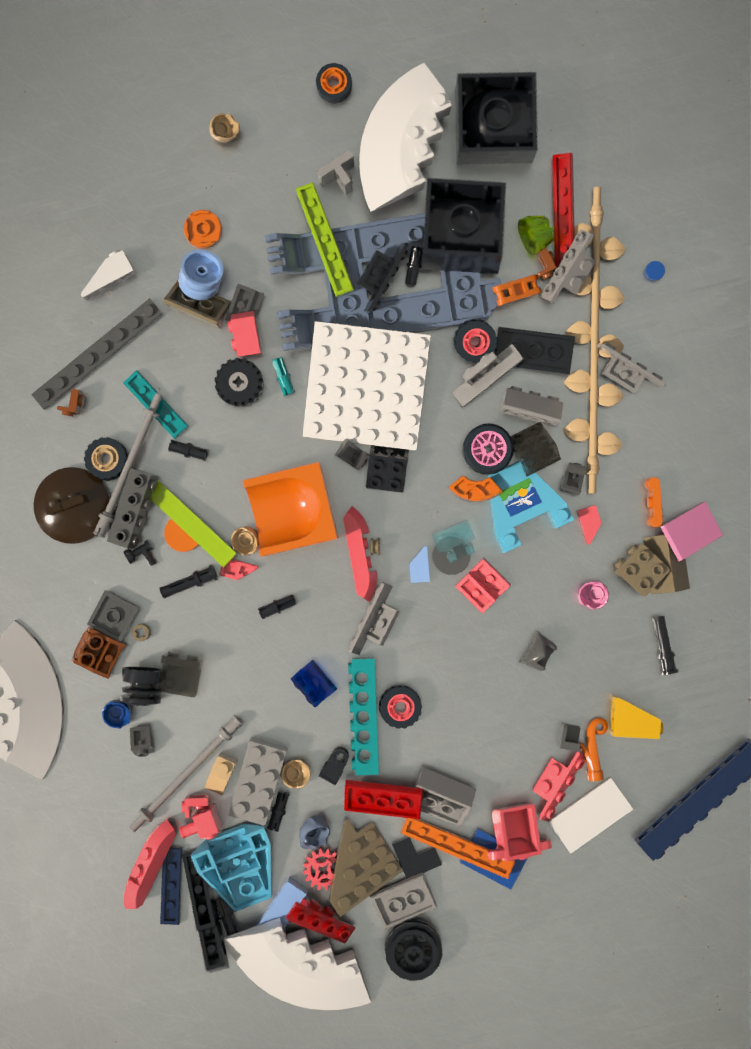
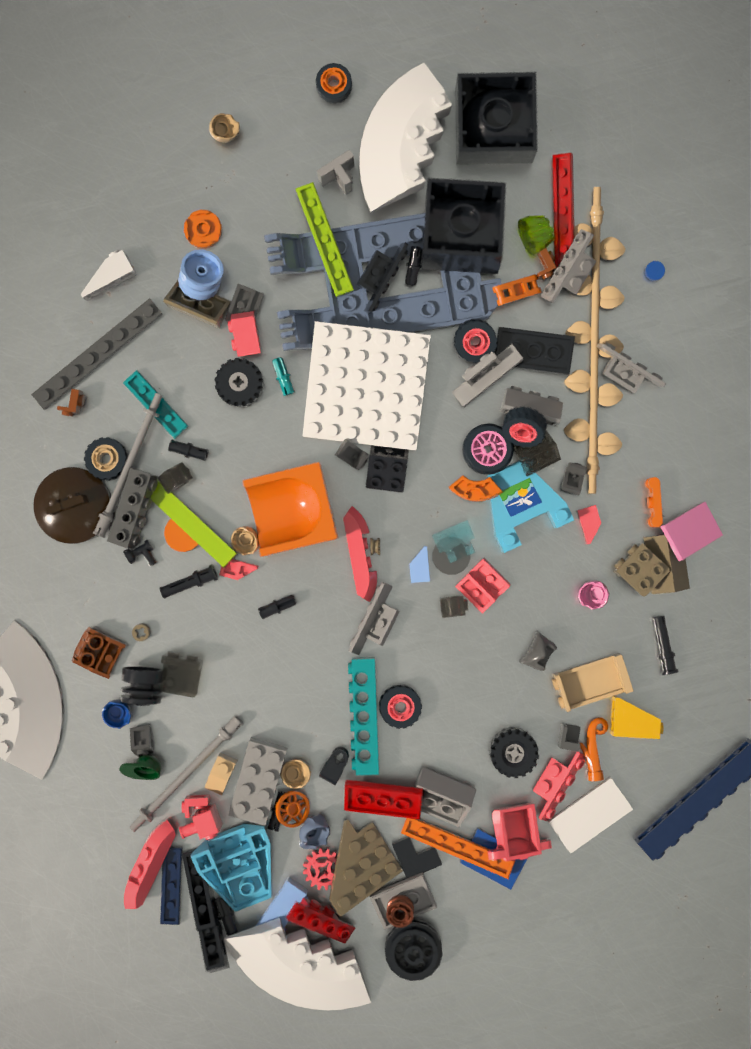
dark grey plate [87,590,139,642] -> none
clear blue bracket [291,660,337,708] -> none
none -> dark green cap [119,755,162,780]
none -> clear smoke brick [158,462,193,494]
none -> orange wheel [275,791,310,828]
none -> copper wheel [386,895,414,927]
none -> clear smoke brick [440,595,468,618]
none -> black wheel [489,727,539,778]
none -> black wheel [502,407,547,448]
none -> tan panel [552,653,633,712]

